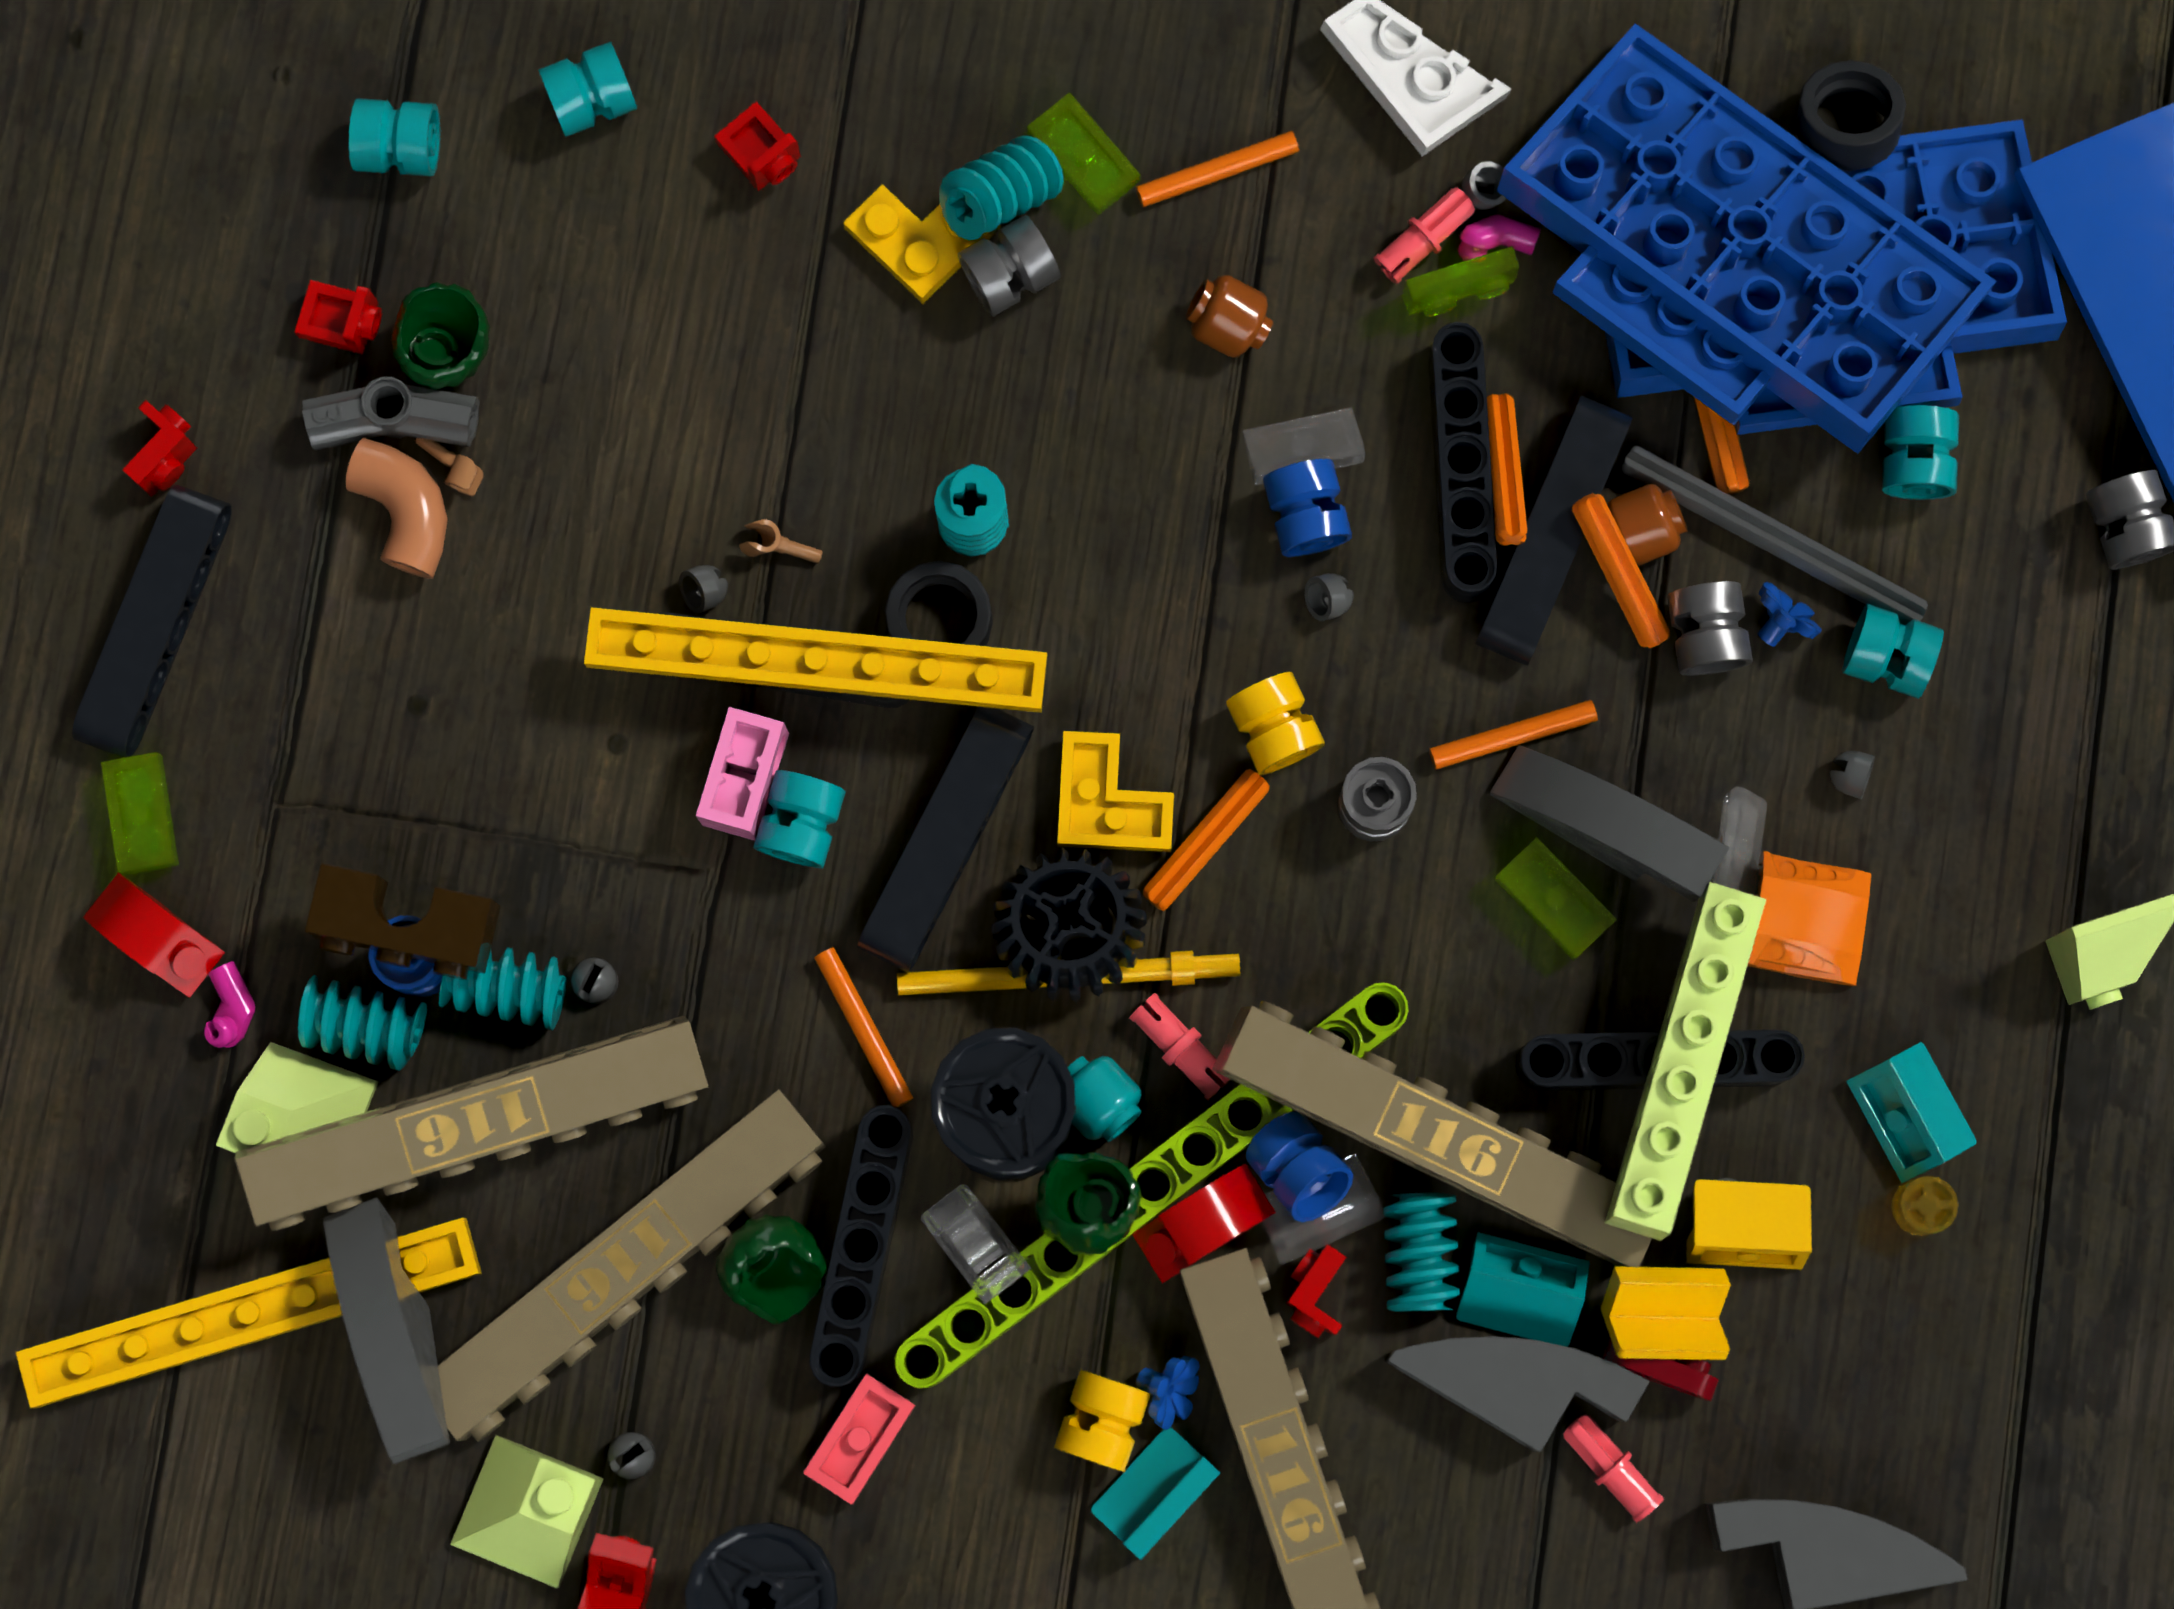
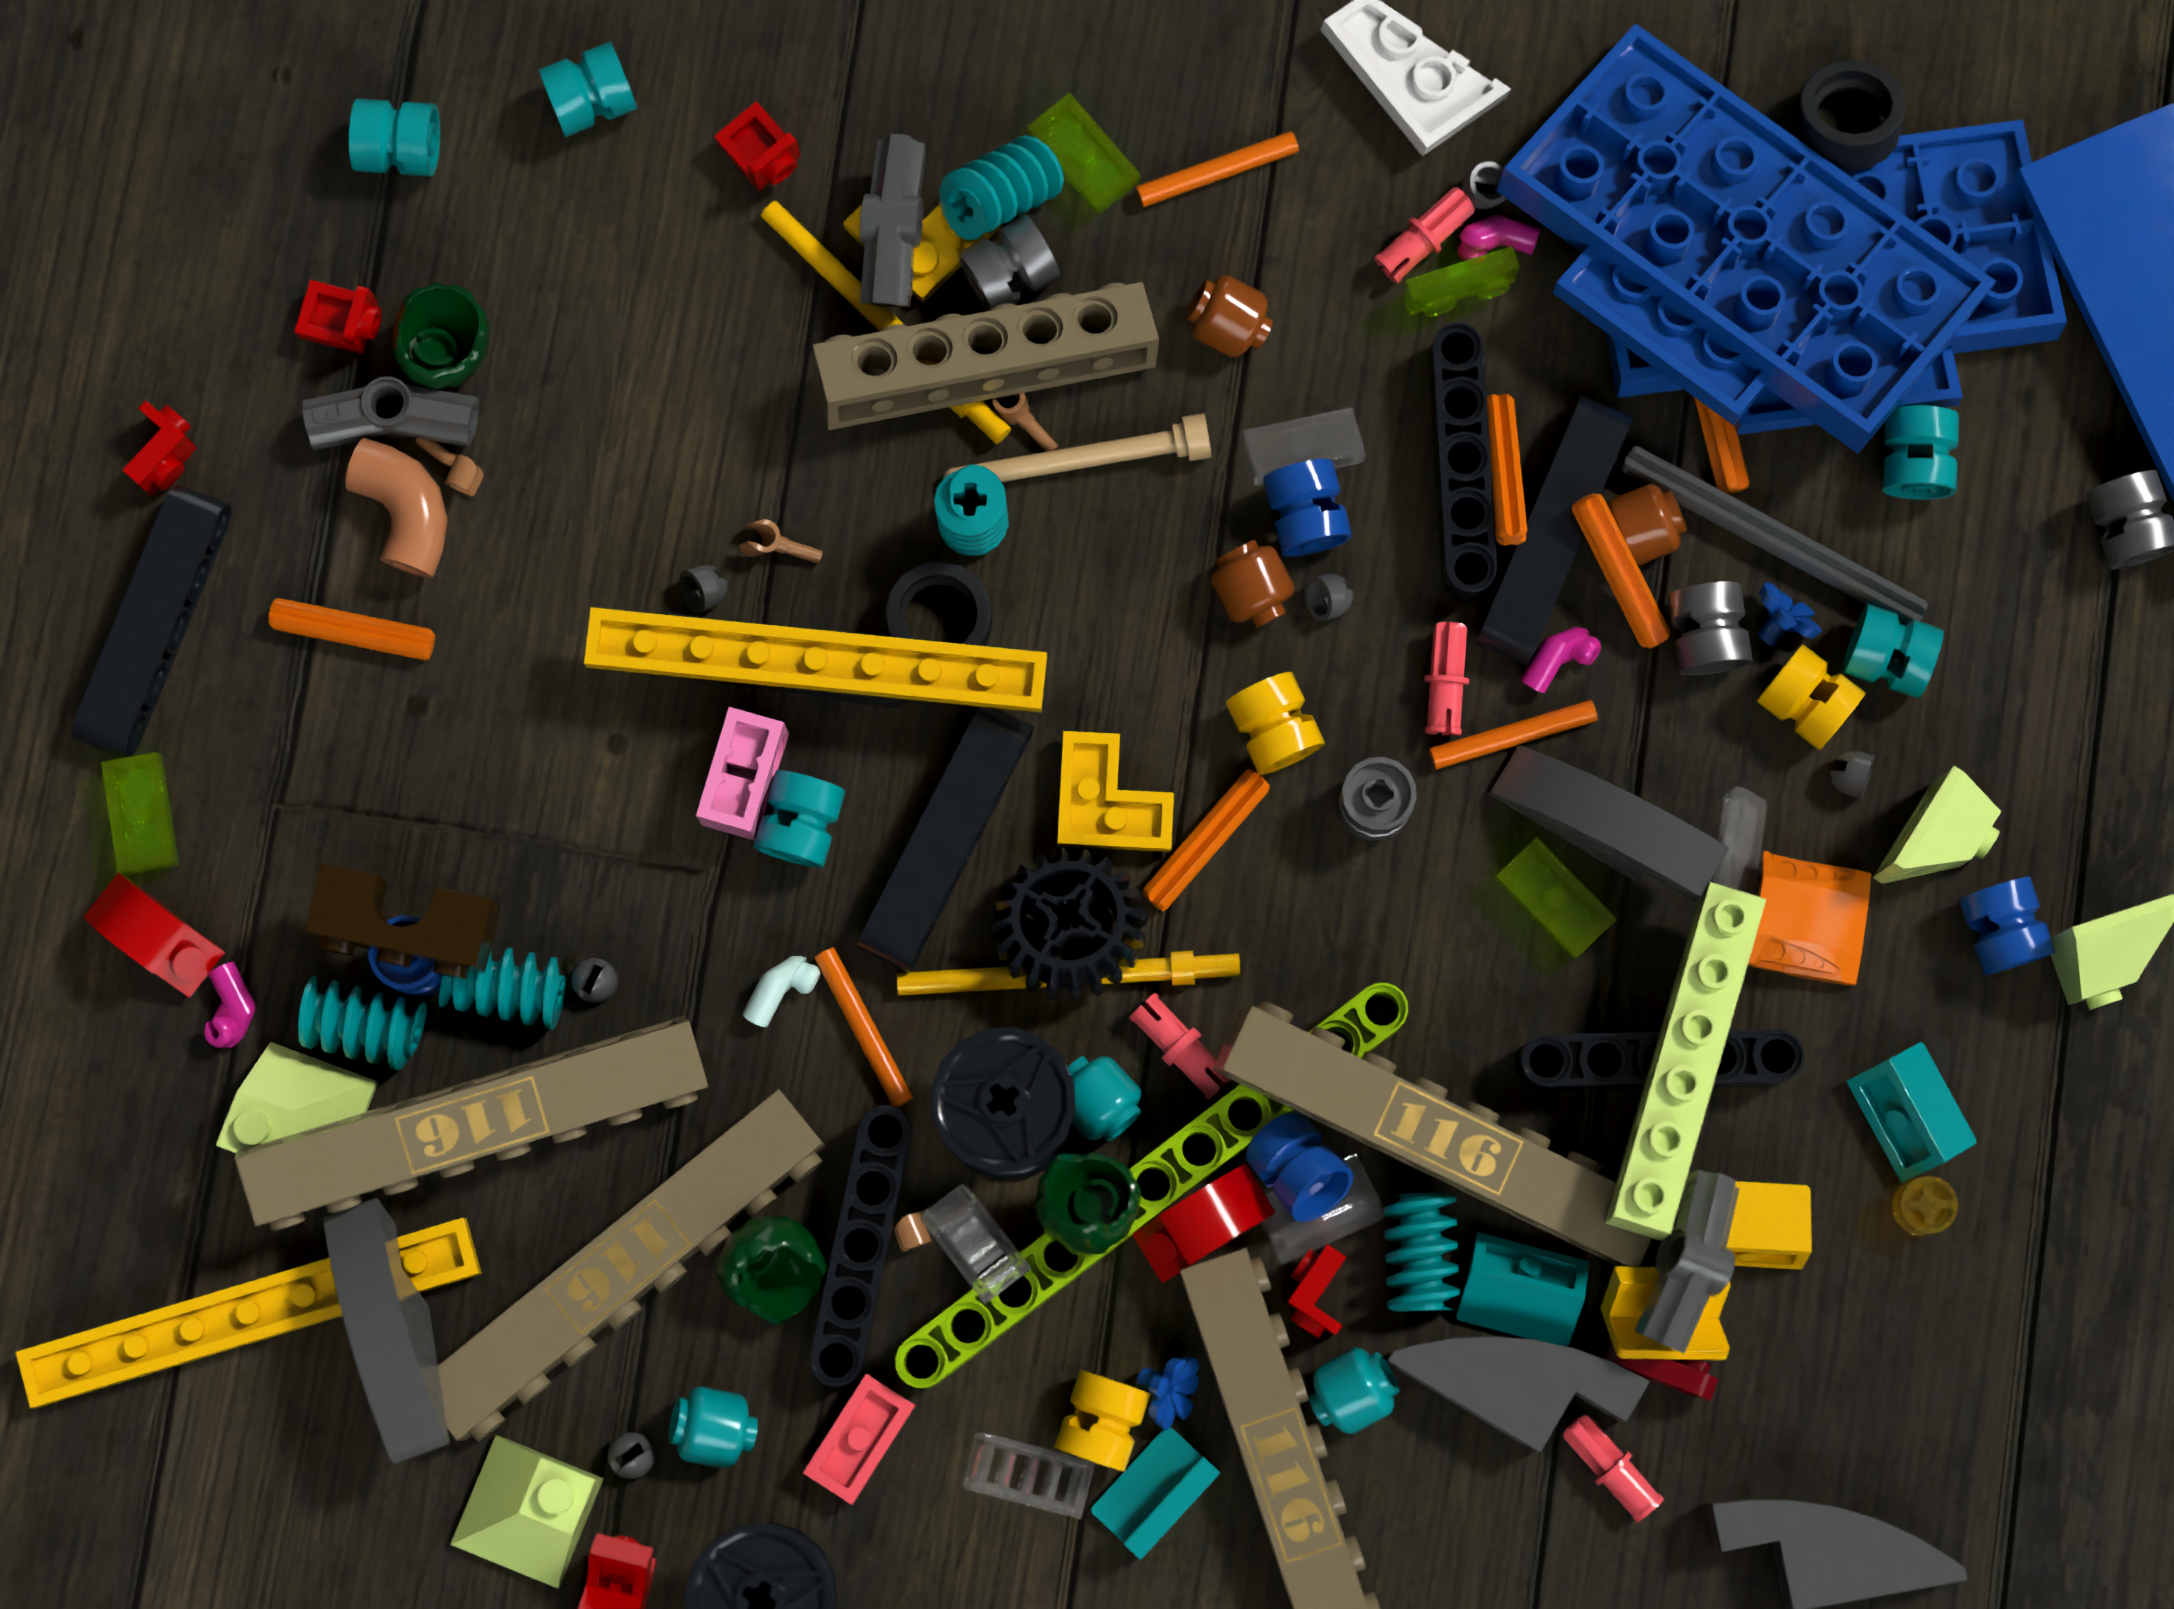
none -> orange axle [268,598,435,660]
none -> teal head [668,1387,758,1469]
none -> light aqua arm [742,956,821,1027]
none -> yellow bar [761,201,1011,444]
none -> dark tan brick [813,282,1159,430]
none -> dark grey piece [860,134,926,308]
none -> medium nougat hand [895,1188,967,1252]
none -> tan piece [943,413,1212,482]
none -> clear slope [963,1432,1096,1519]
none -> medium nougat hand [992,393,1059,452]
none -> dark orange head [1211,540,1295,628]
none -> teal head [1309,1347,1400,1434]
none -> coral axle [1424,622,1469,736]
none -> dark pink arm [1520,627,1601,694]
none -> dark grey piece [1635,1170,1739,1353]
none -> yellow wheel [1756,644,1866,751]
none -> yellowish green slope [1873,766,2001,884]
none -> blue wheel [1958,876,2056,975]

